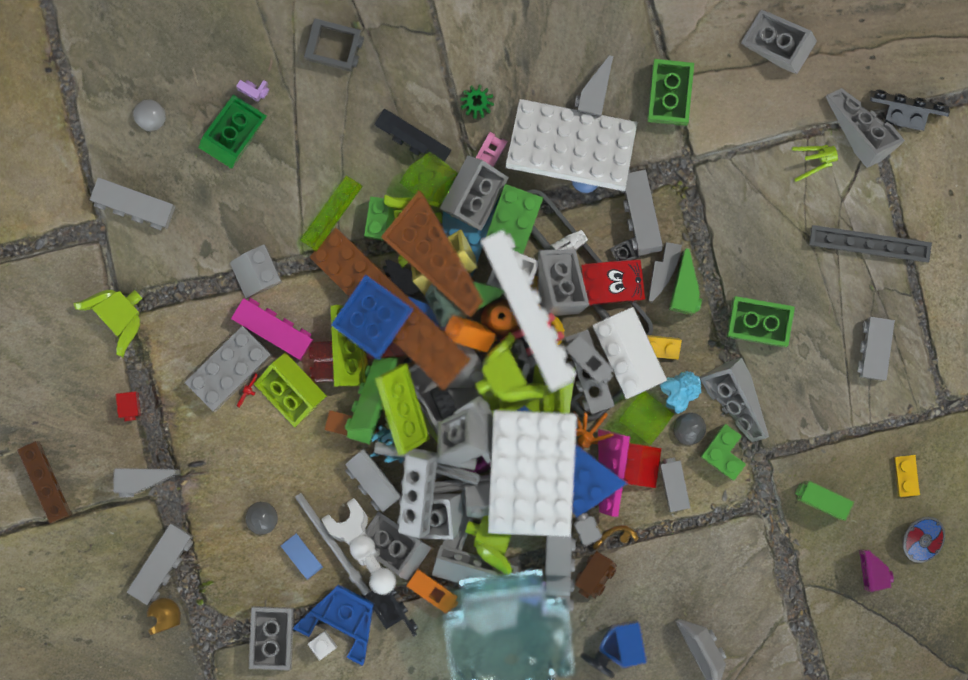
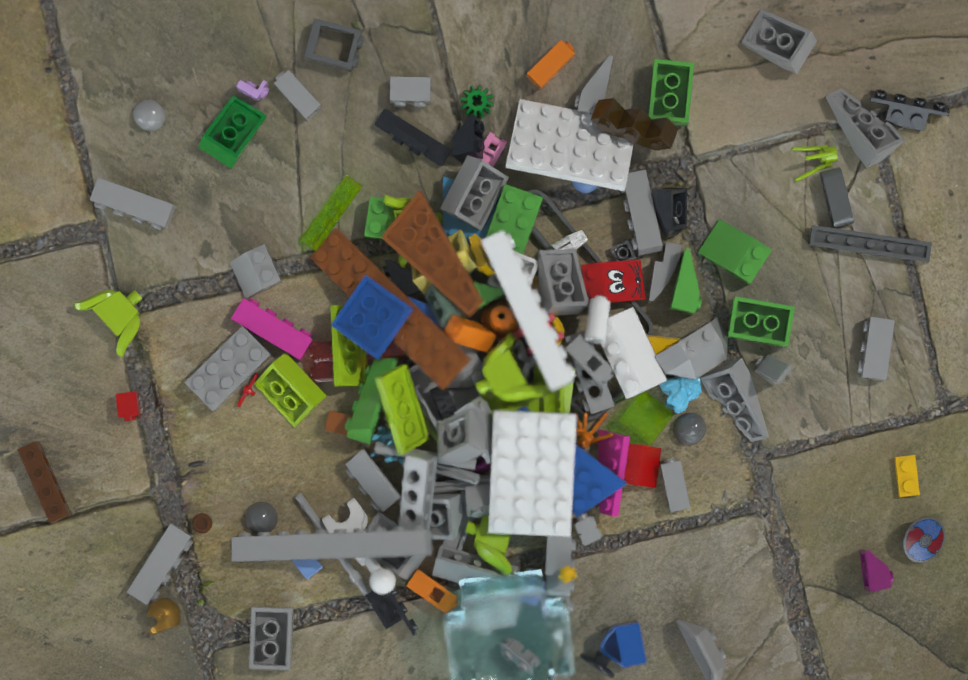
light grey slope [113,468,180,497] -> none
blue wing [293,584,374,666] -> none
white brick [308,630,338,660] -> none
clear neon green slope [399,152,459,207] -> none
reddish brown brick [575,551,617,599] -> none
pearl gold piece [593,525,639,550] -> none
bright green brick [700,424,746,481] -> none
bright green brick [795,481,854,520] -> none
none -> reddish brown plate [192,513,213,533]
none -> light grey brick [232,526,432,562]
none -> light grey brick [274,70,322,121]
none -> light grey brick [390,76,431,107]
none -> black slope [452,115,485,163]
none -> yellow plate [469,233,495,277]
none -> light grey hinge [500,637,541,676]
none -> orange brick [527,40,575,90]
none -> yellow plate [558,566,577,584]
none -> white brick [585,296,610,344]
none -> dark brown brick [590,98,678,151]
none -> black slope [652,187,687,238]
none -> light grey wedge [655,317,728,380]
none -> bright green slope [698,219,772,285]
none -> light grey slope [754,354,792,386]
none -> dark grey beam [820,167,854,228]

